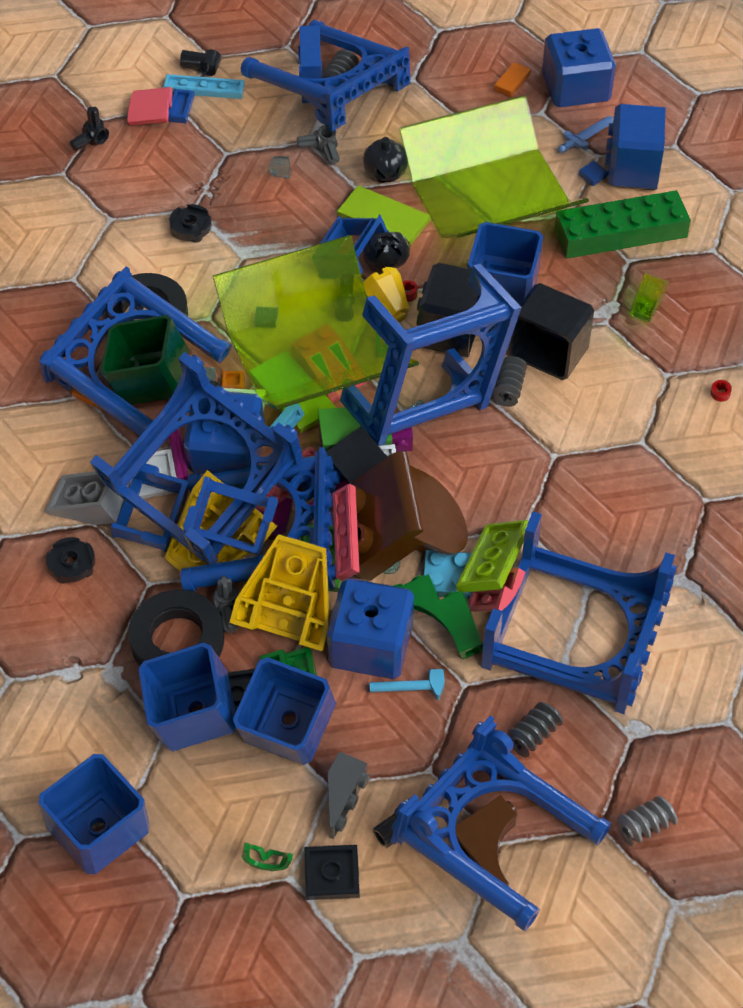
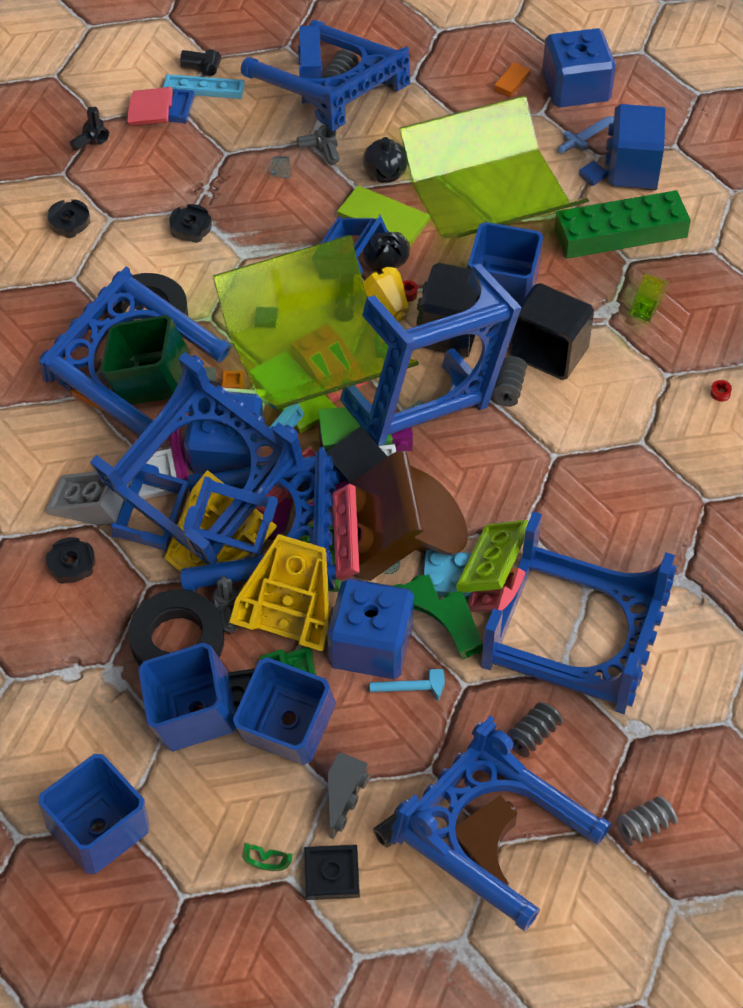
none -> black plate [48,199,91,238]

